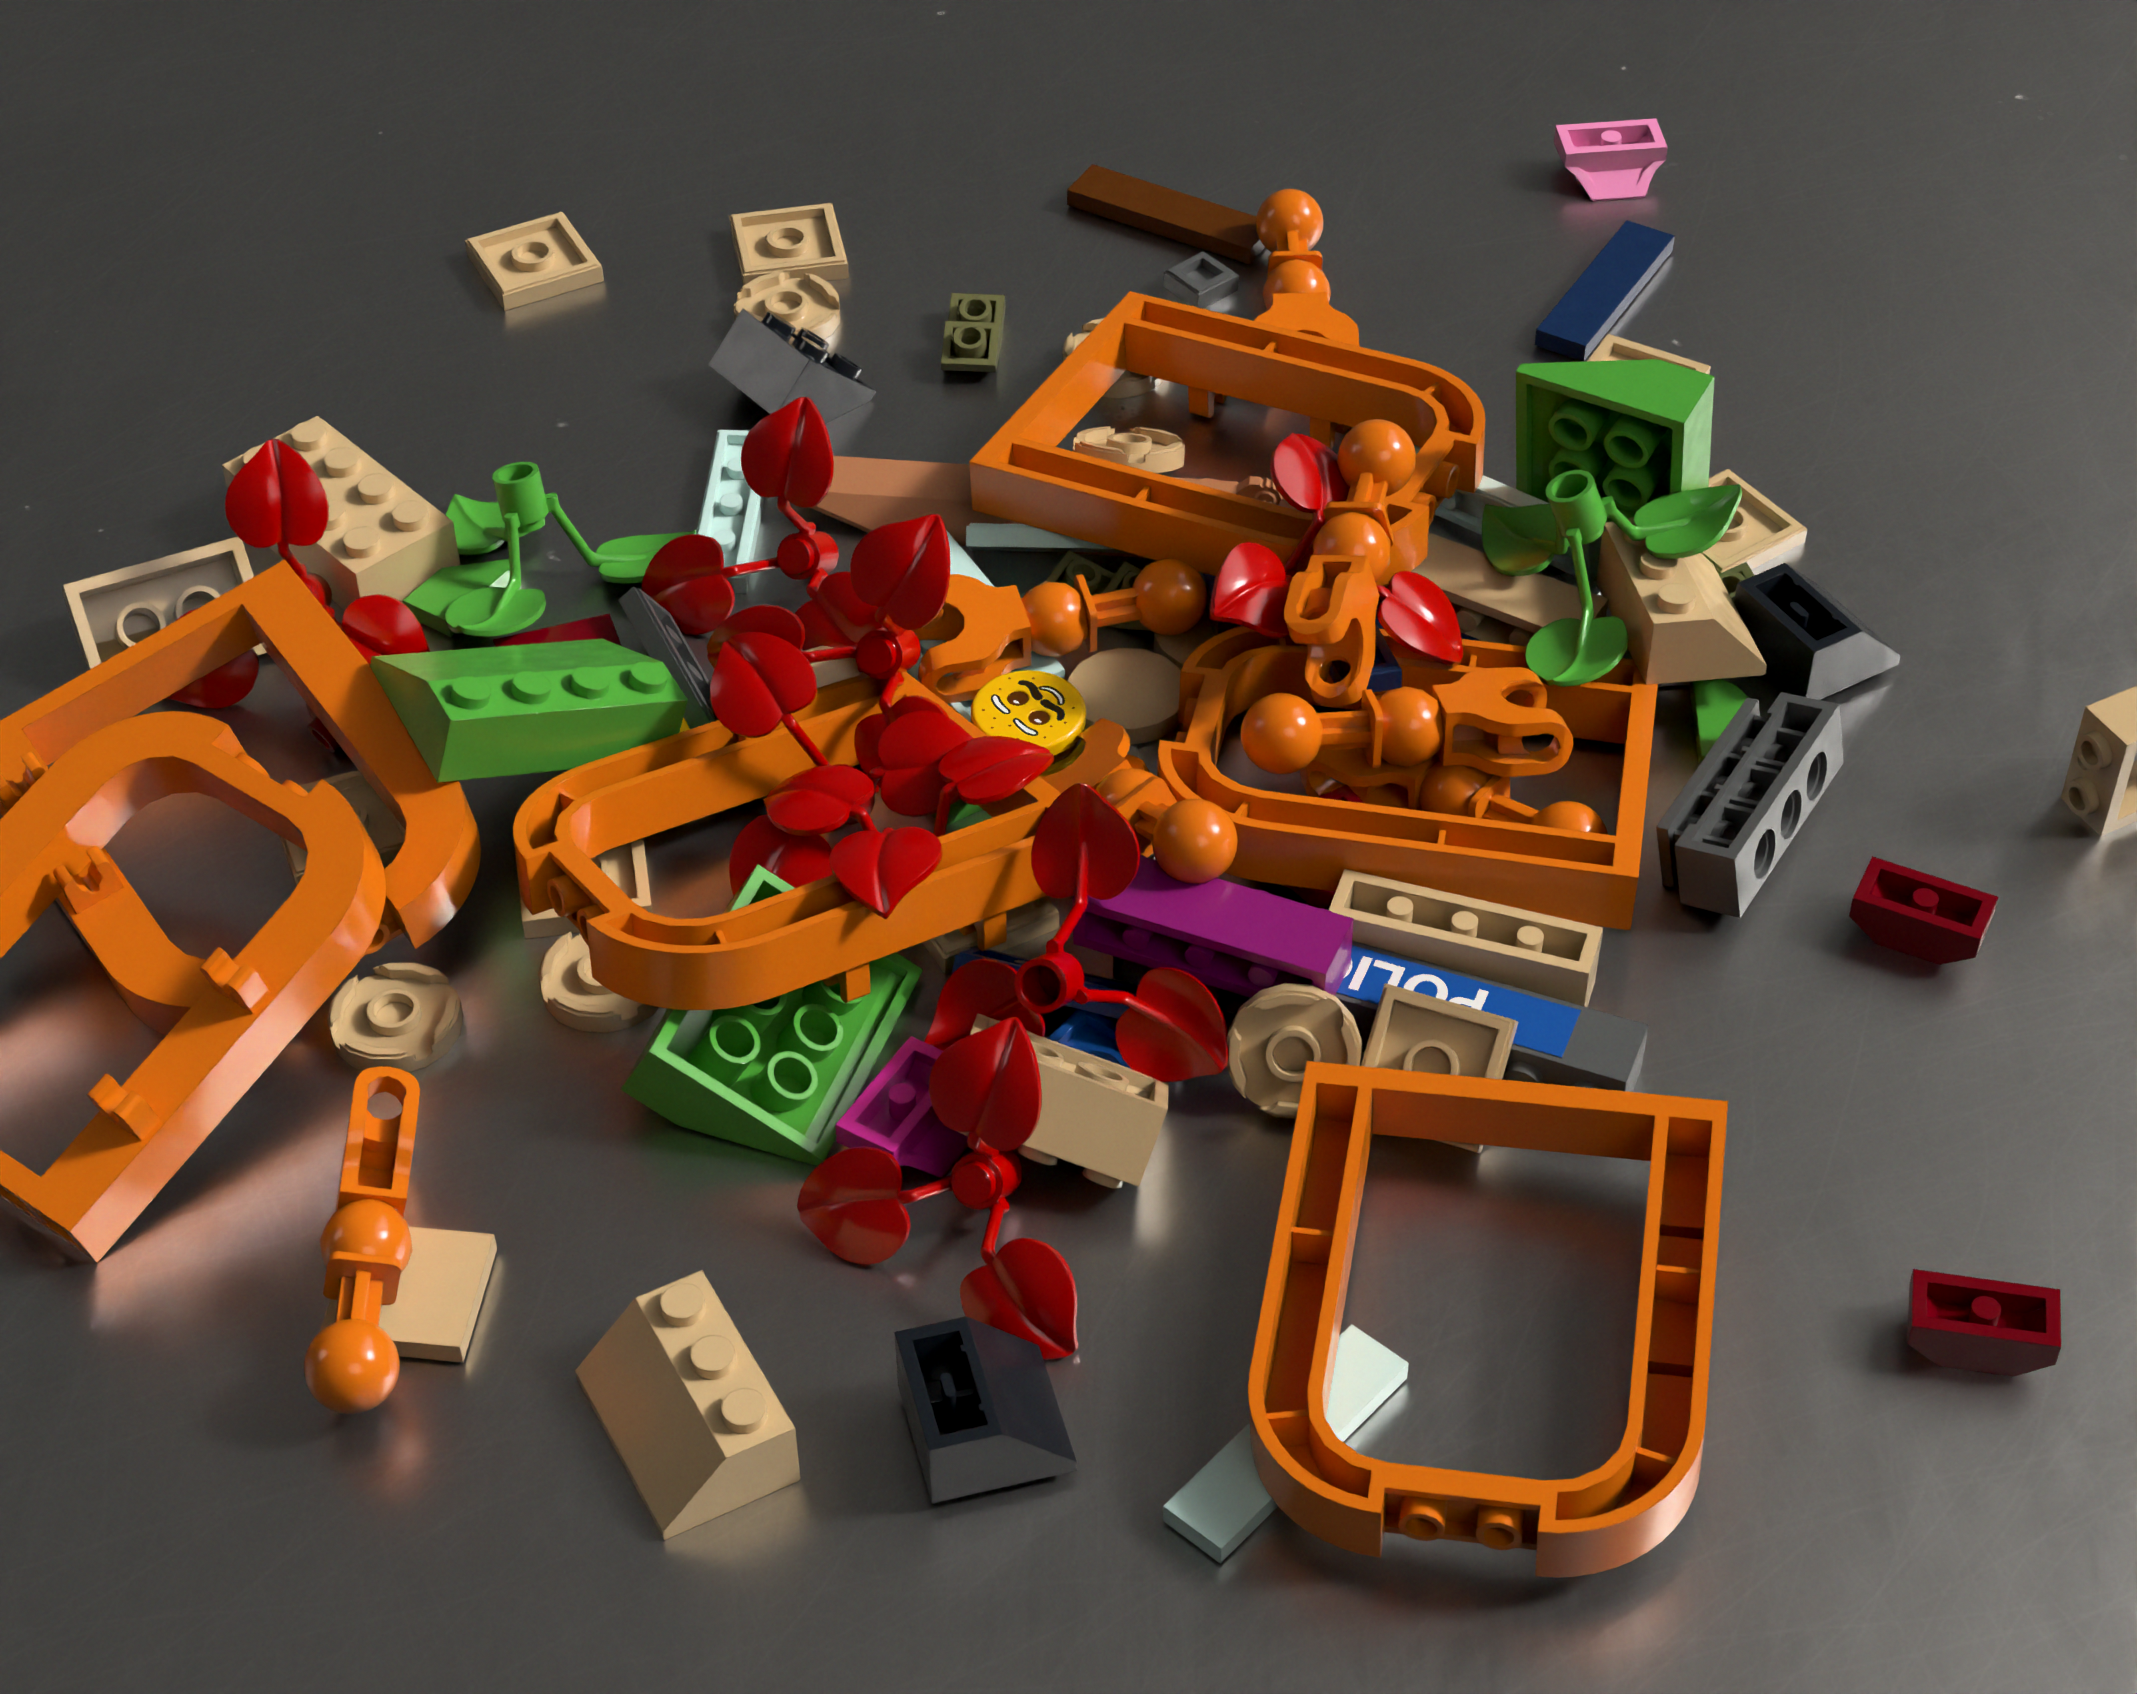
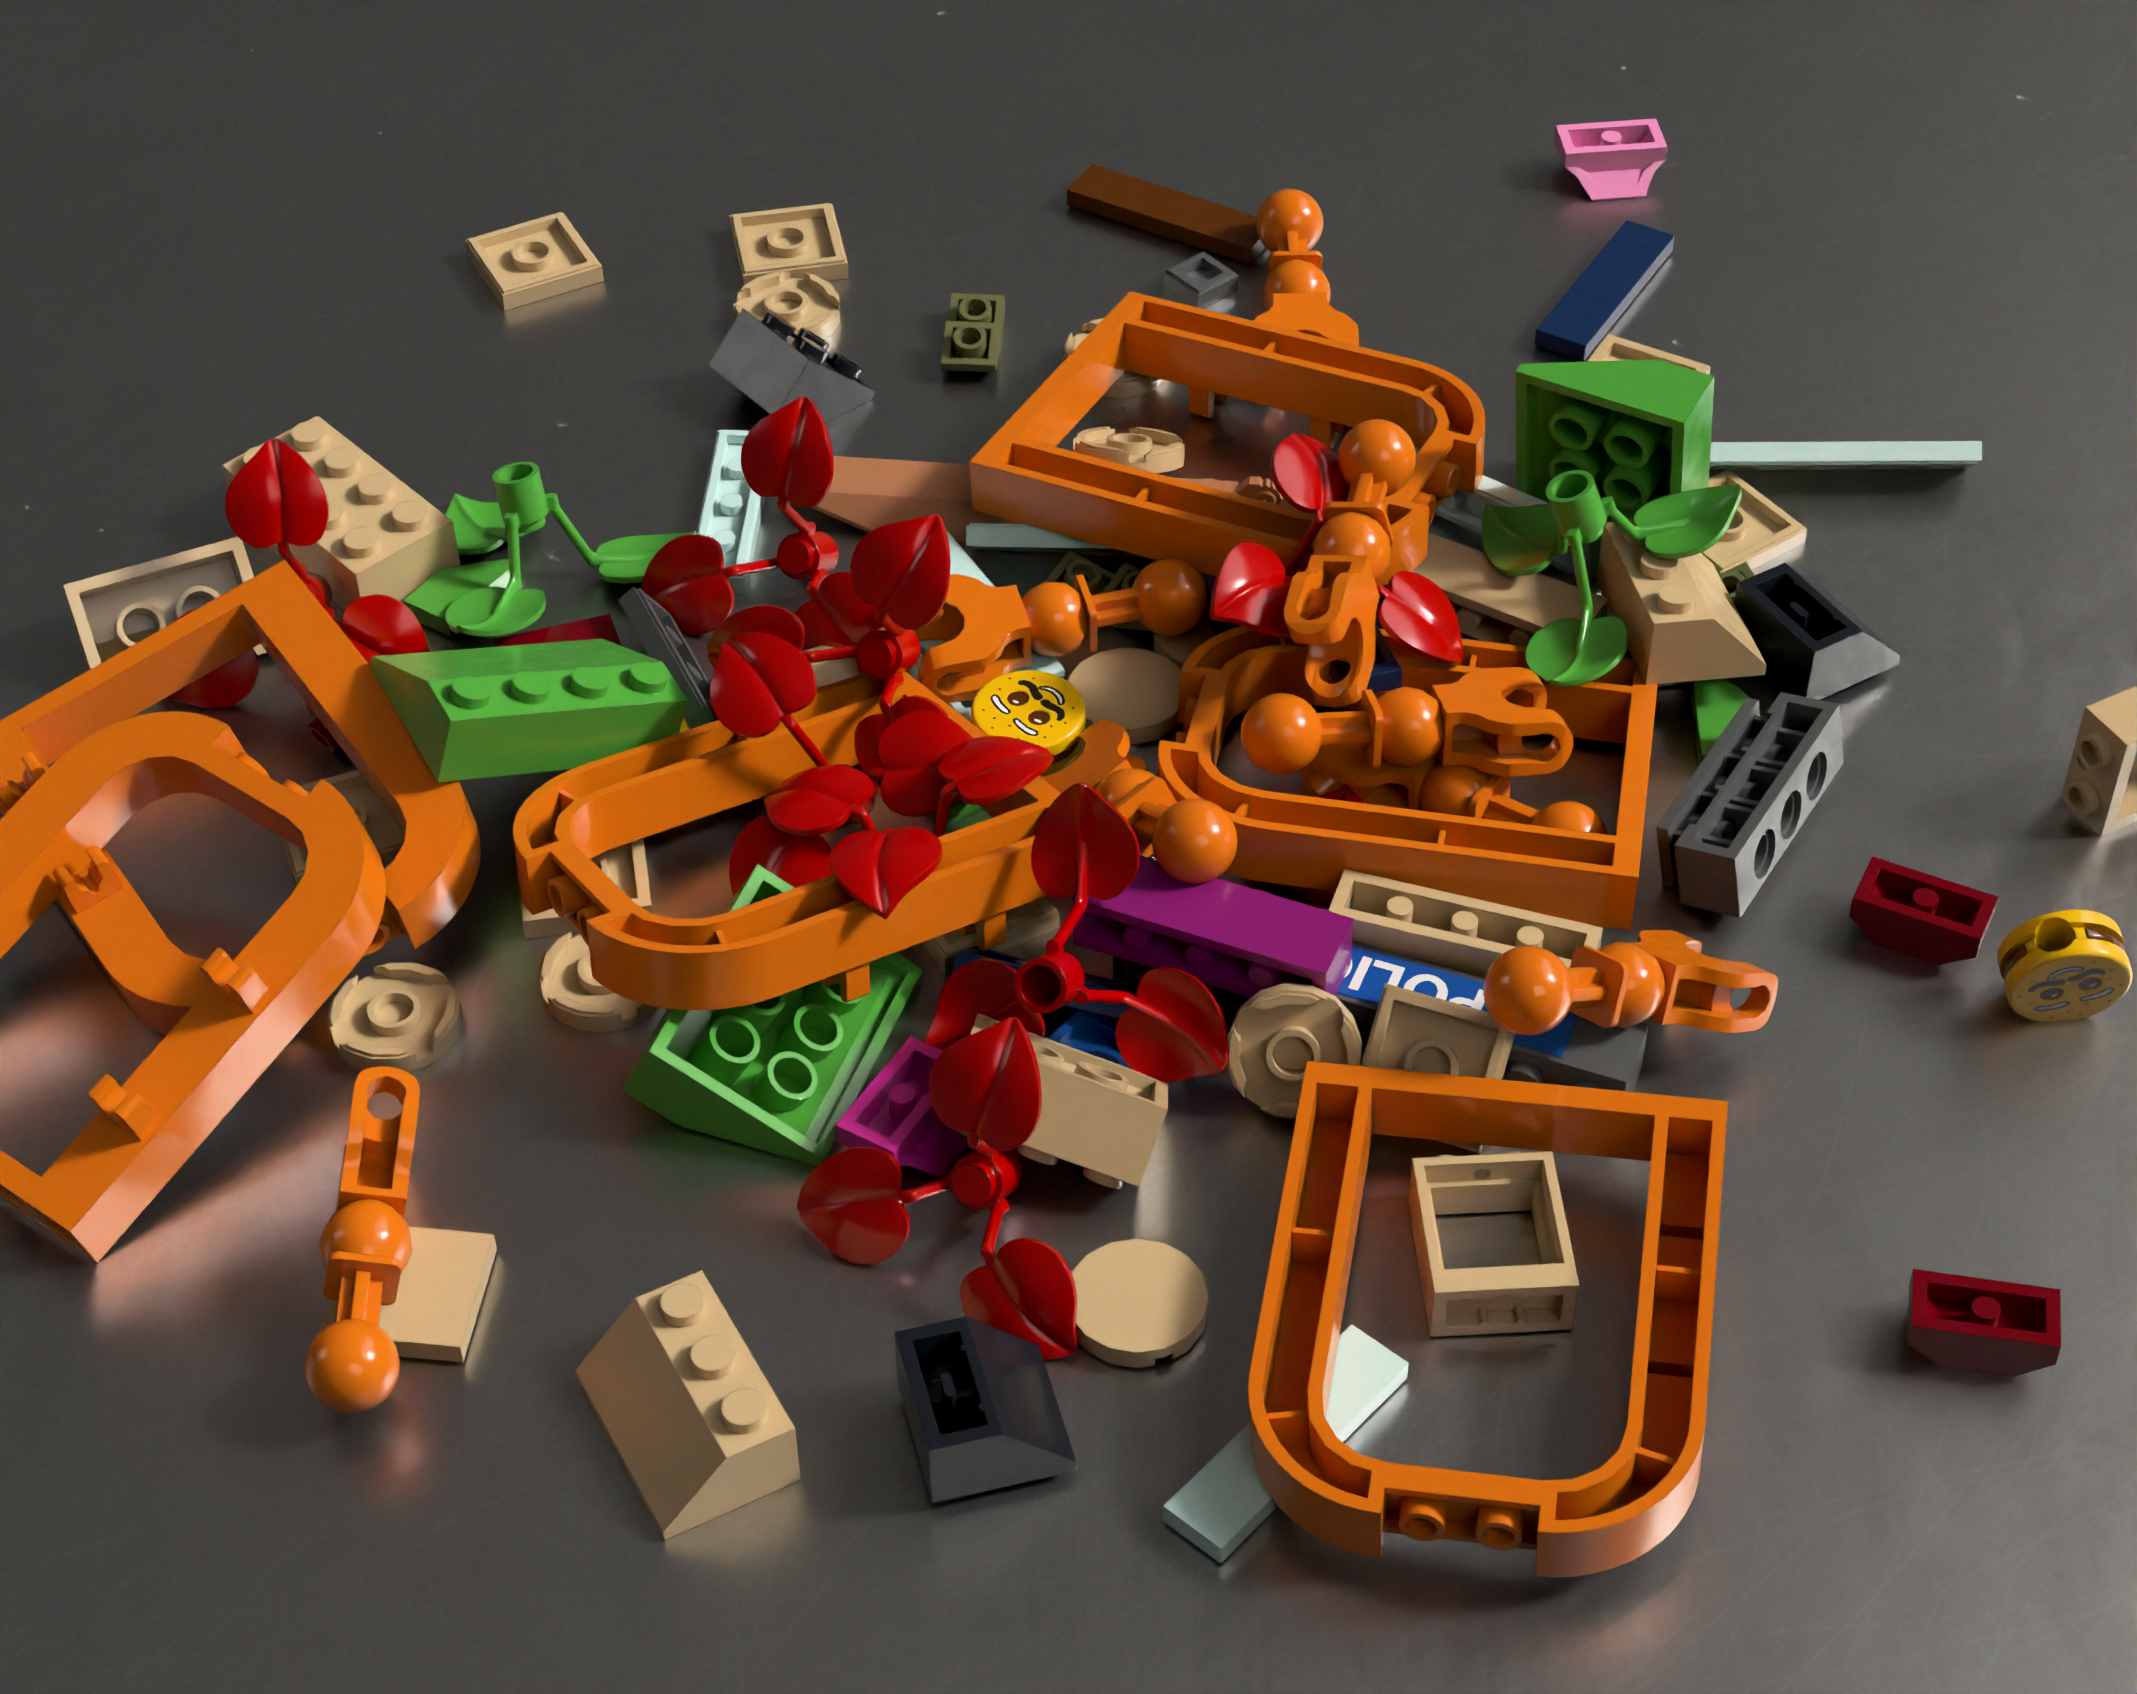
none -> tan tile [1072,1238,1209,1368]
none -> tan window [1408,1151,1580,1337]
none -> orange piece [1483,930,1778,1036]
none -> light aqua tile [1709,441,1982,471]
none -> yellow head [1997,909,2133,1021]

